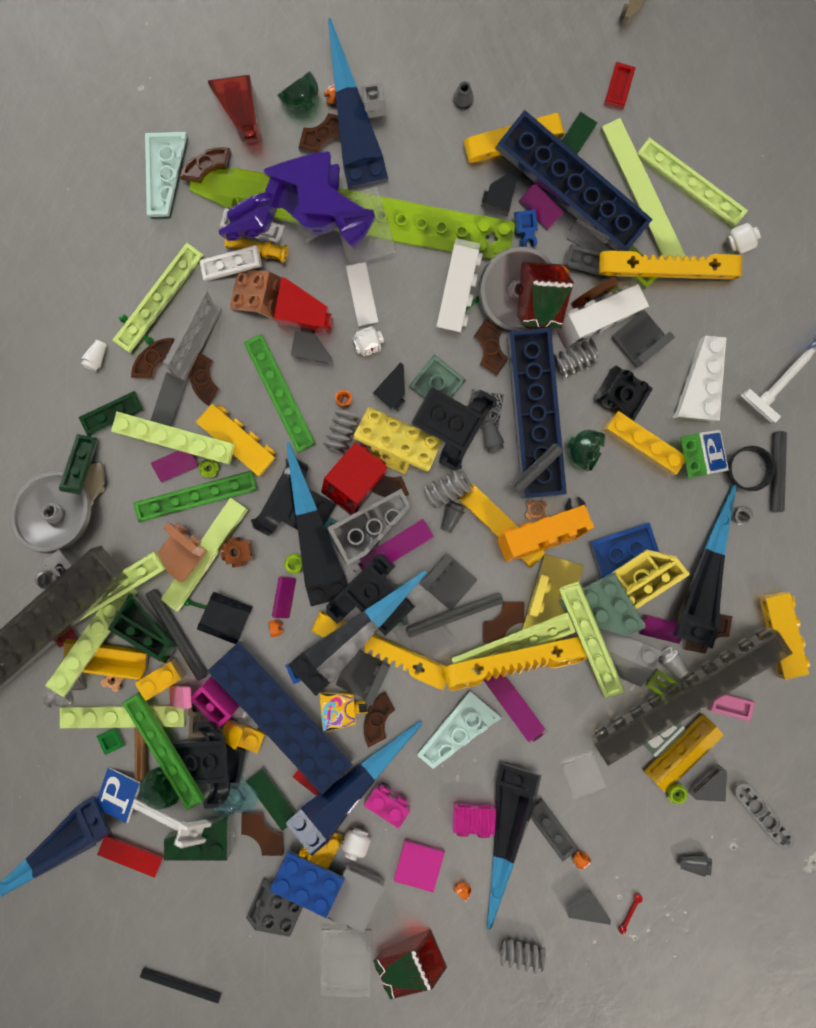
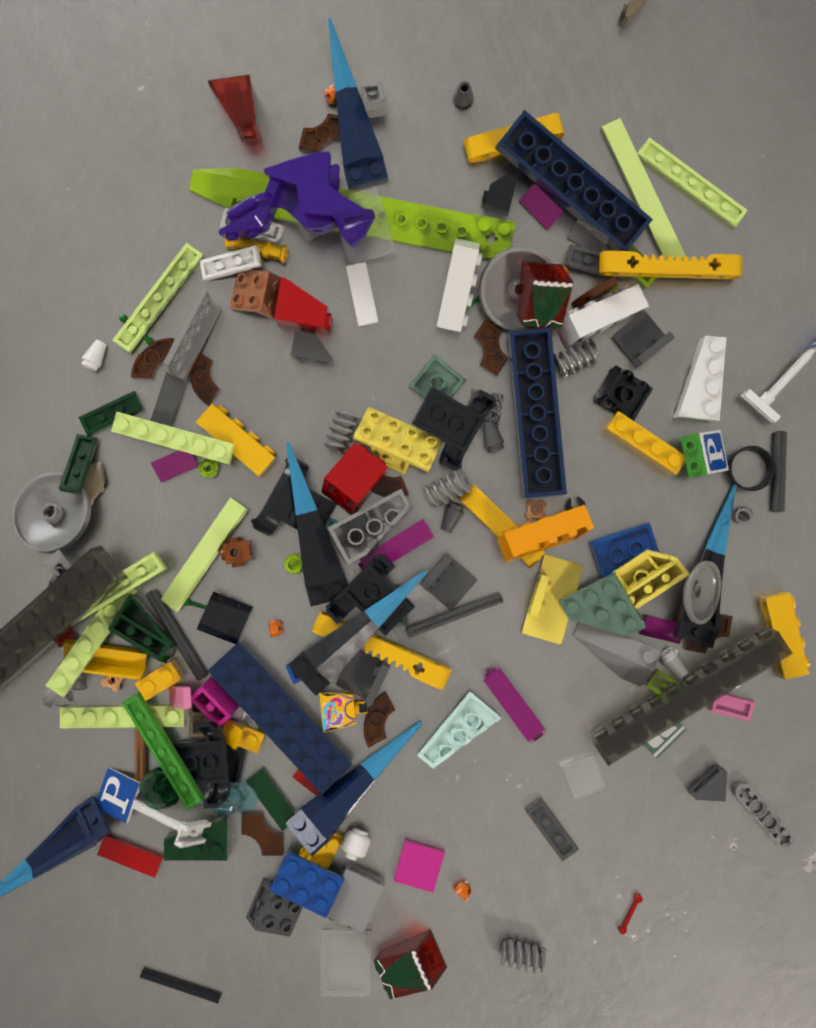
light grey hinge [35,571,52,589] -> none
green tile [96,728,125,755] -> none
bright green tile [133,470,258,522] -> none
light aqua wing [145,132,188,217] -> none
nougat bracket [158,522,207,582] -> none
reddish brown tile [180,147,231,183] -> none
bright green tile [243,333,316,453] -> none
magenta slope [272,576,296,618] -> none
clear green cylinder [277,71,319,112] -> none
orange hinge [335,390,352,408] -> none
white head [352,327,384,357] -> none
dark pink brick [364,783,410,829] -> none
black slope [373,362,405,412] -> none
yellow gear [443,637,587,691] -> none
yellowish green plate [452,612,576,672] -> none
dark pink brick [452,804,496,838] -> none
reddish brown tile [483,601,525,643] -> none
black plate [487,763,542,930] -> none
dark grey axle [511,443,563,493] -> none
blue plate [514,209,538,247] -> none
yellowish green tile [559,581,625,699] -> none
dark green tile [562,111,598,154] -> none
dark grey slope [566,890,611,925] -> none
clear green cylinder [568,429,606,472] -> none
orange hinge [573,850,592,870] -> none
red tile [604,62,636,109] -> none
yellow panel [644,714,724,793] -> none
lime plate [667,784,688,804] -> none
dark grey cone [681,856,712,877] -> none
white head [728,223,761,254] -> none
none -> light grey dish [683,561,721,624]

